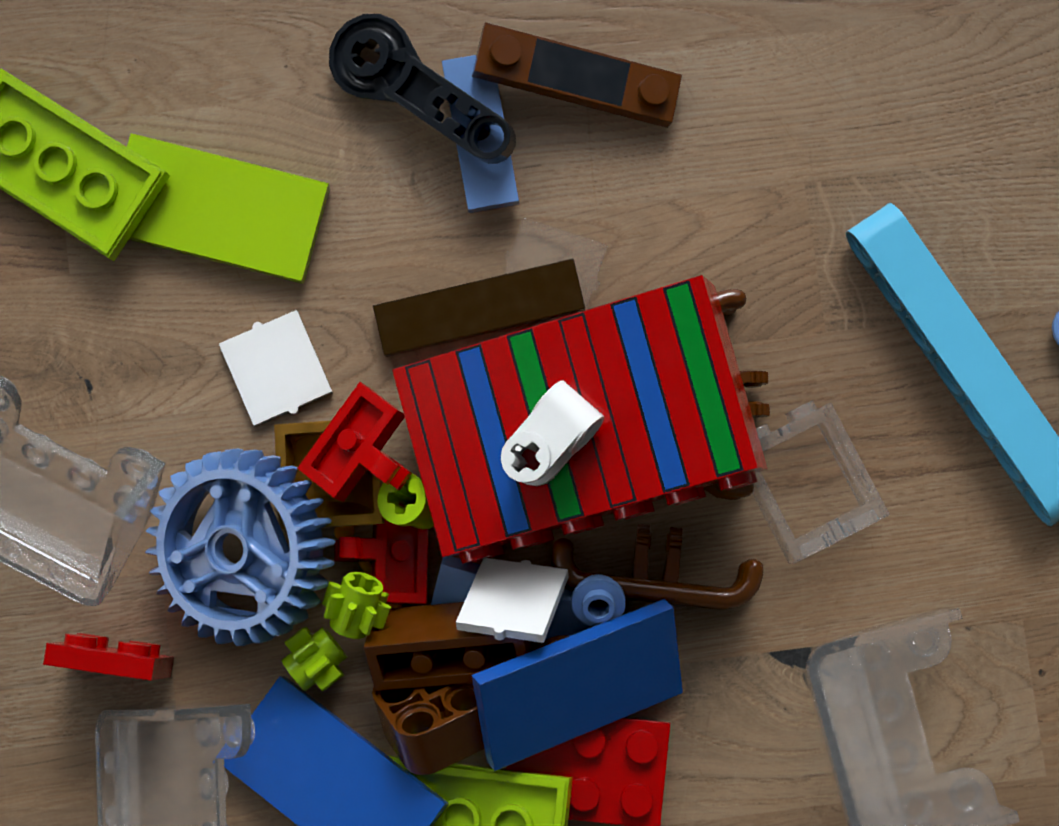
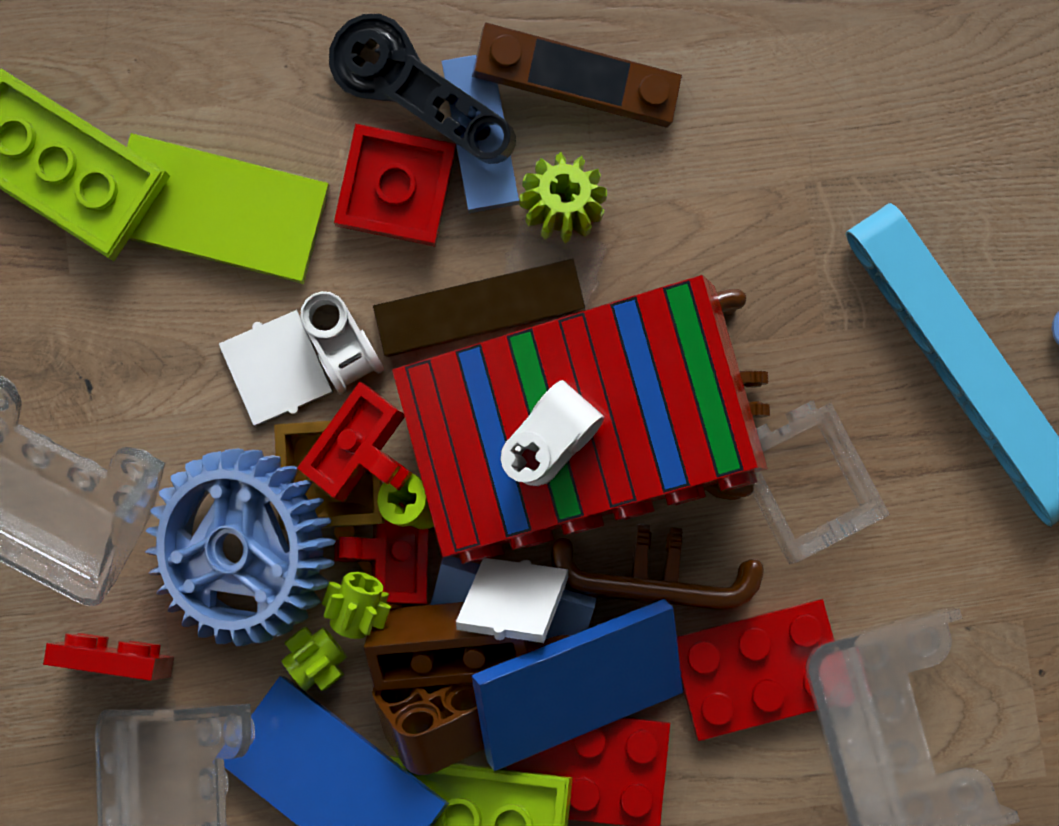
medium blue plate [572,574,625,627] -> none
none -> white piece [300,291,385,395]
none -> red plate [334,123,457,247]
none -> lime gear [519,152,607,244]
none -> red plate [677,599,851,741]

